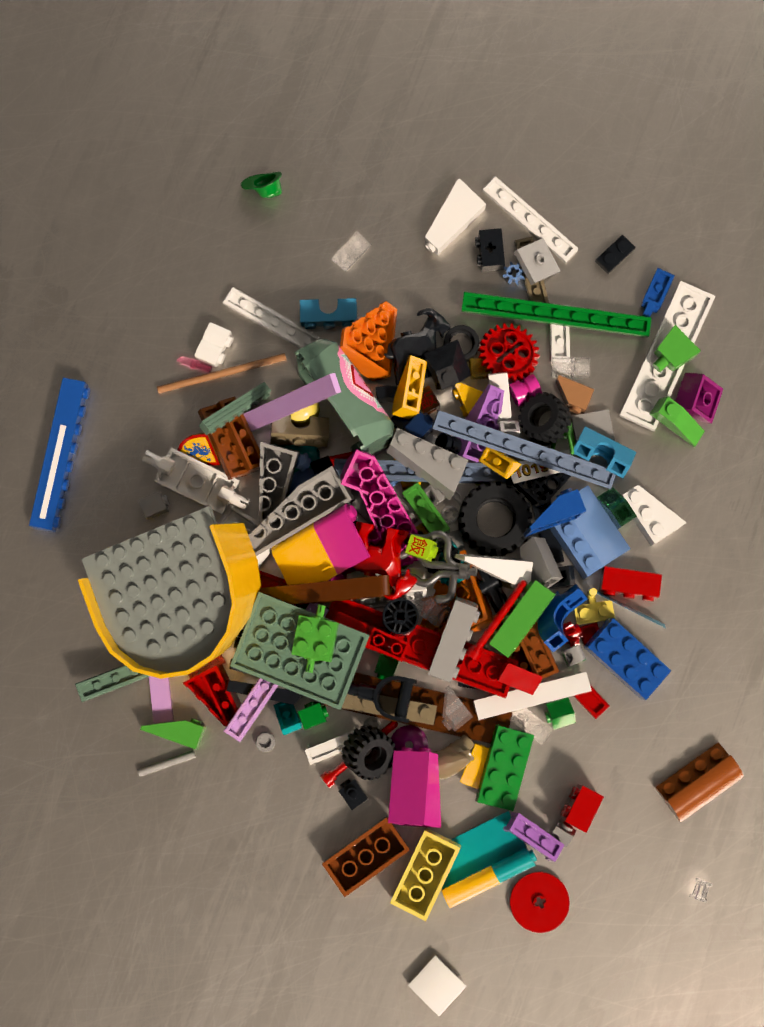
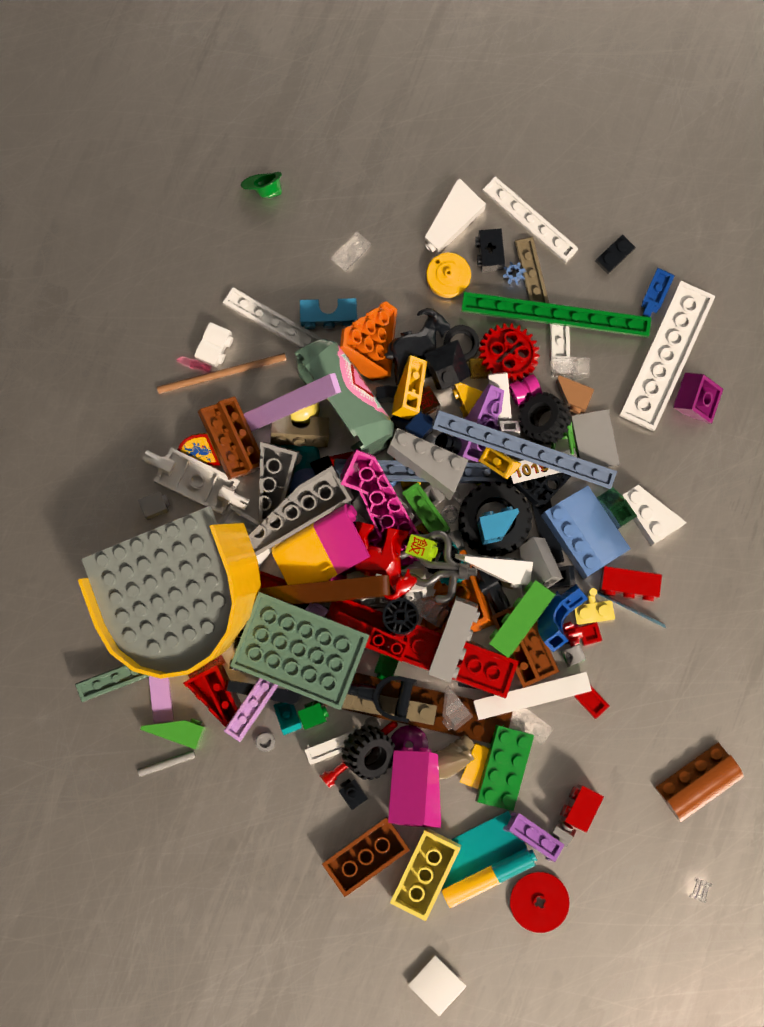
blue brick [29,378,90,533] -> none
sand green piece [199,382,271,435] -> none
bright green plate [291,604,339,673] -> none
medium blue plate [295,453,311,472] -> none
red piece [465,580,527,662] -> none
red slope [497,663,542,695] -> none
light grey plate [514,238,561,285] -> none
blue slope [523,488,586,537] -> none
green brick [544,697,576,730] -> none
dark azure arch [574,427,636,478] -> none
blue brick [584,618,671,700] -> none
bright green slope [650,397,705,447] -> none
bright green torso [652,325,701,372] -> none
none -> yellow wheel [426,252,471,298]
none -> dark azure slope [477,506,519,545]

